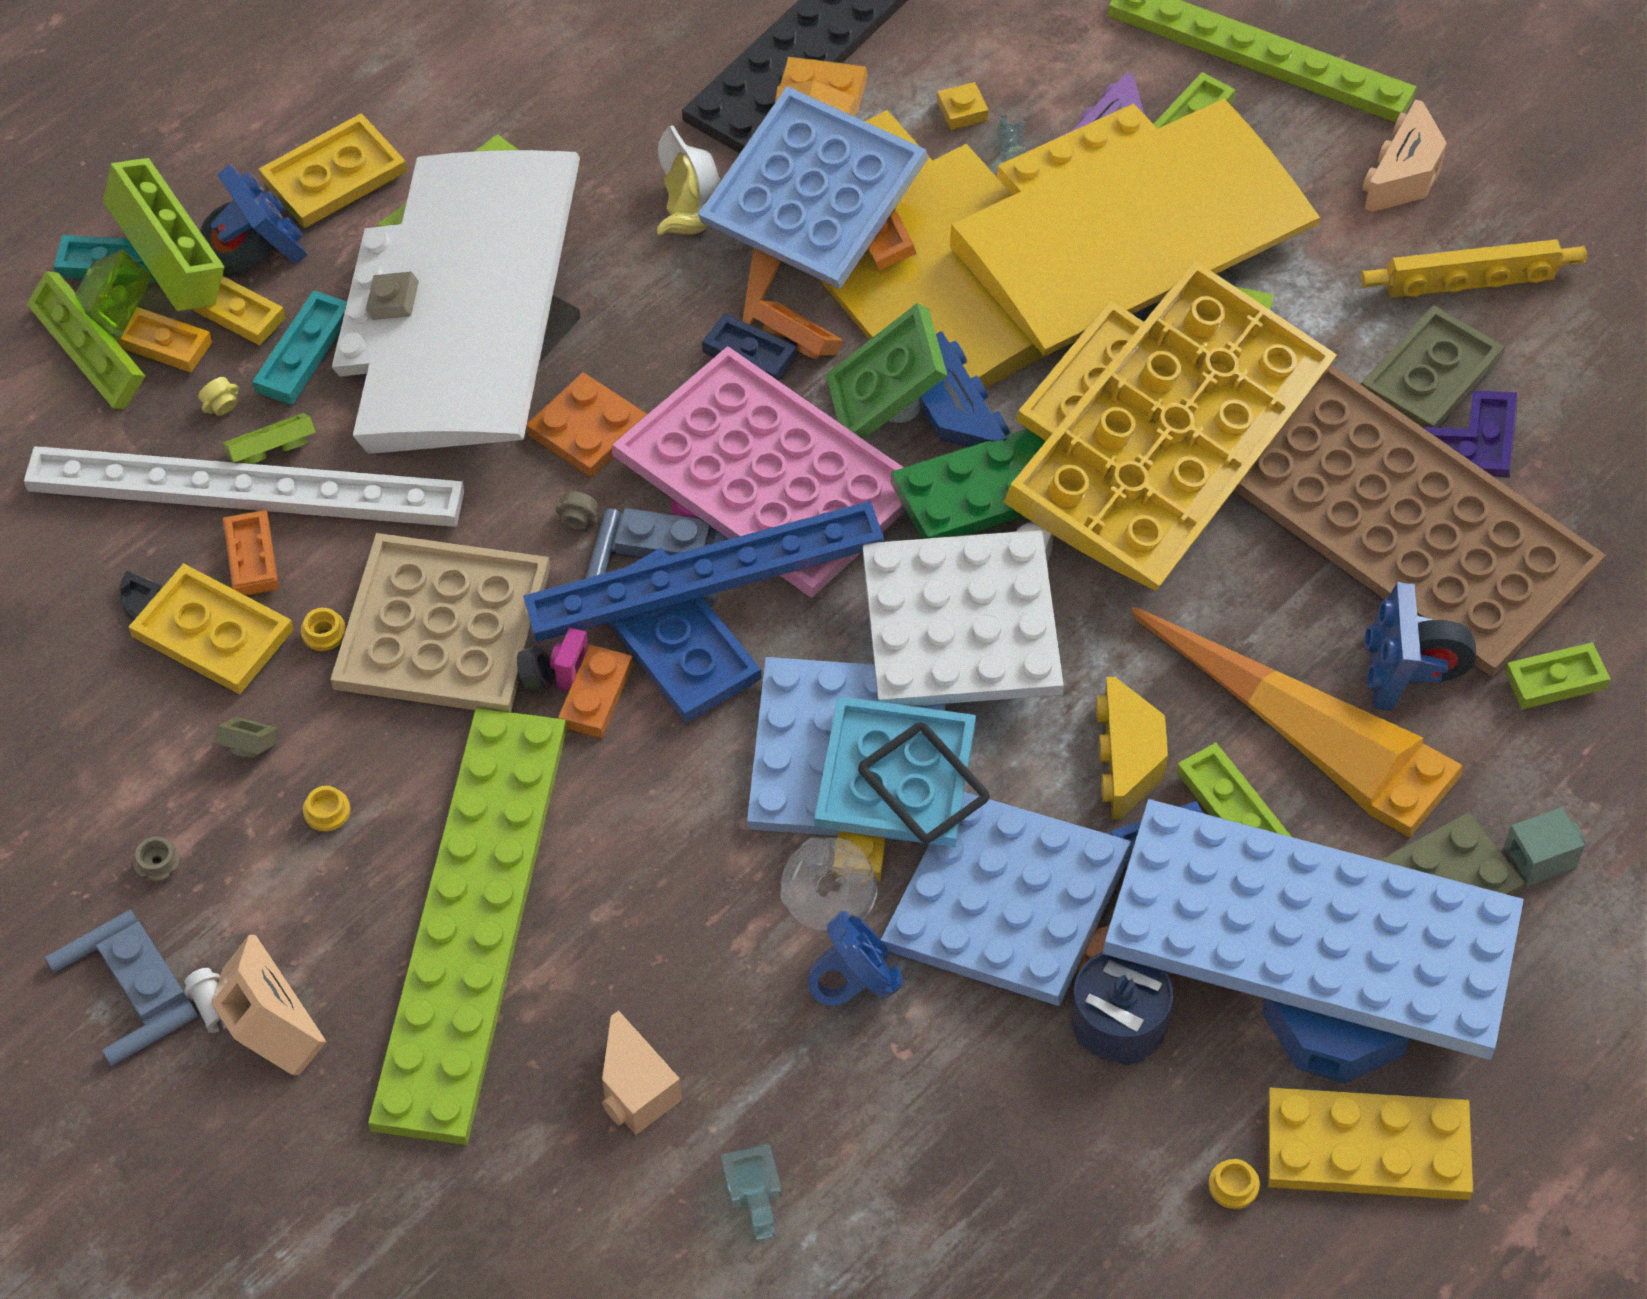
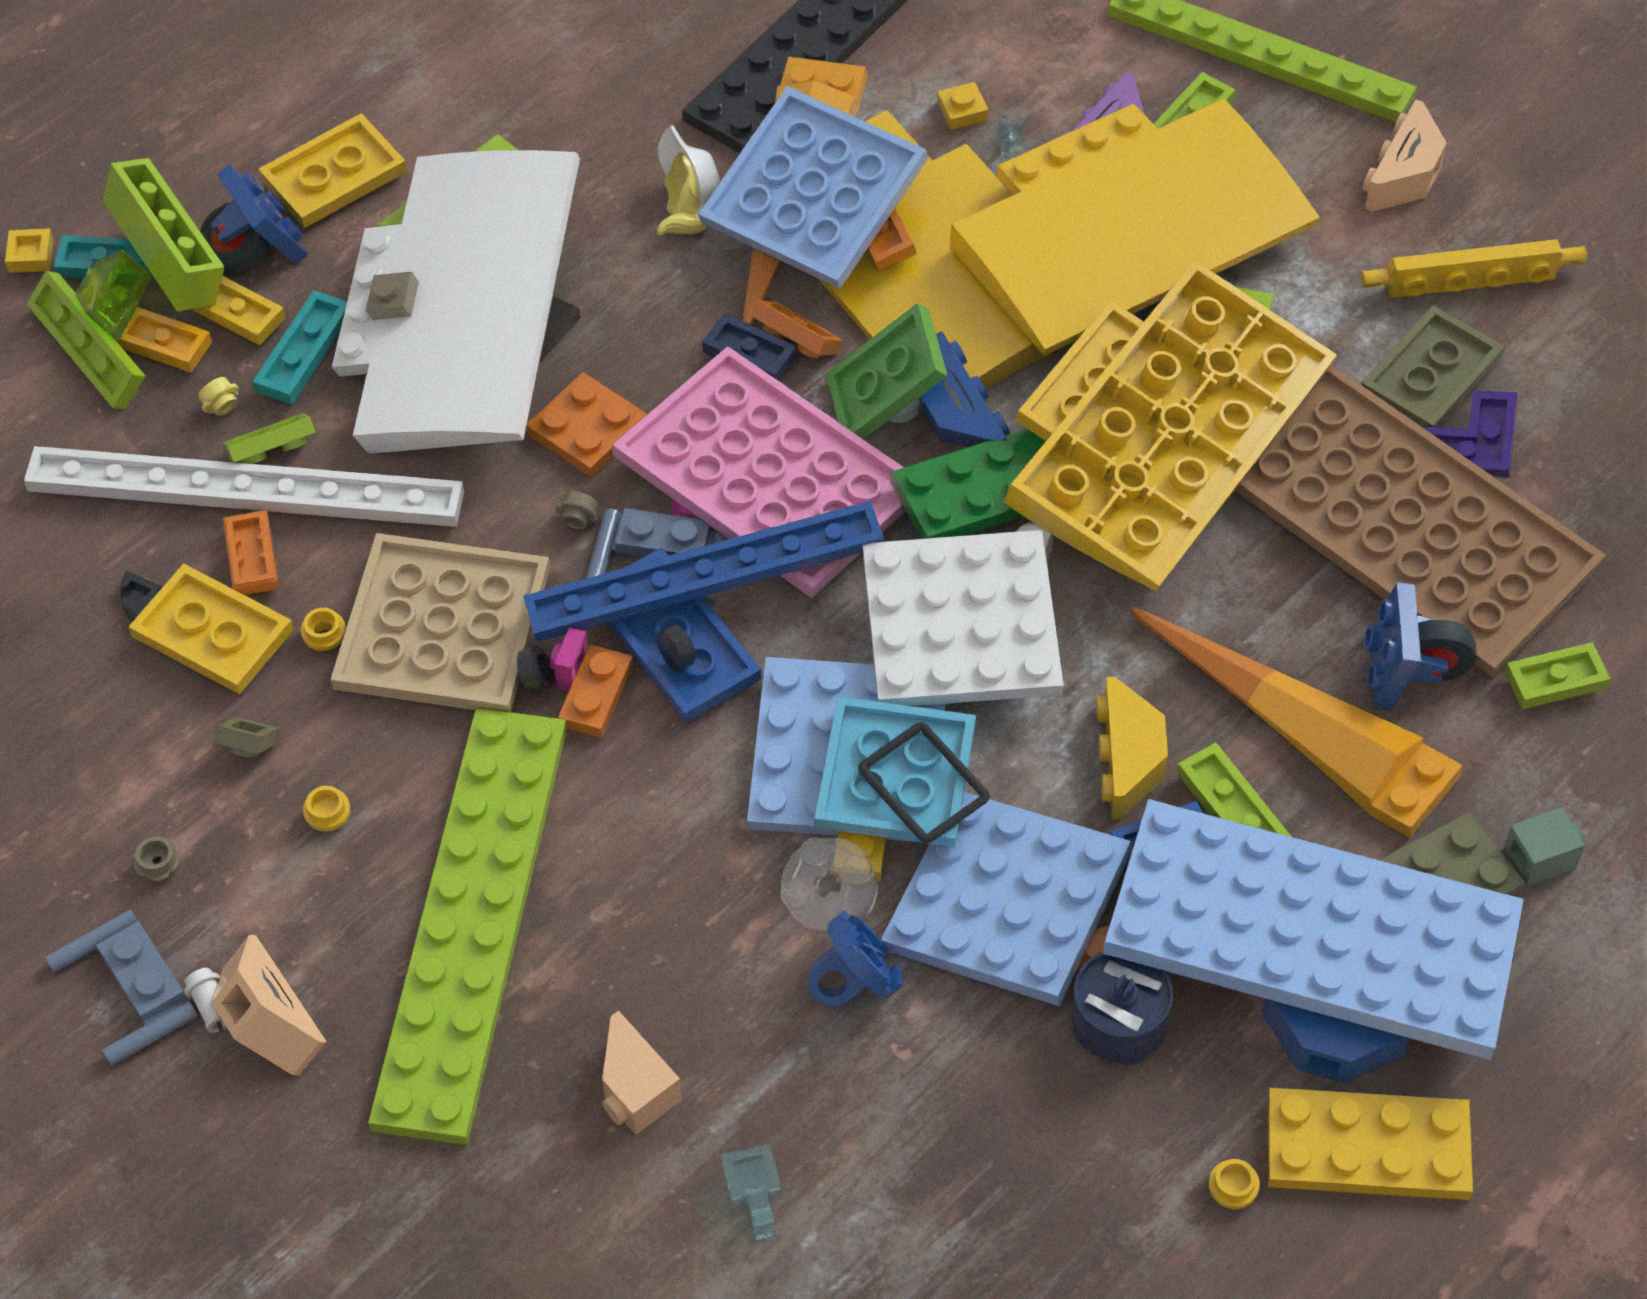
none -> yellow plate [5,228,54,273]
none -> black tile [656,624,696,672]

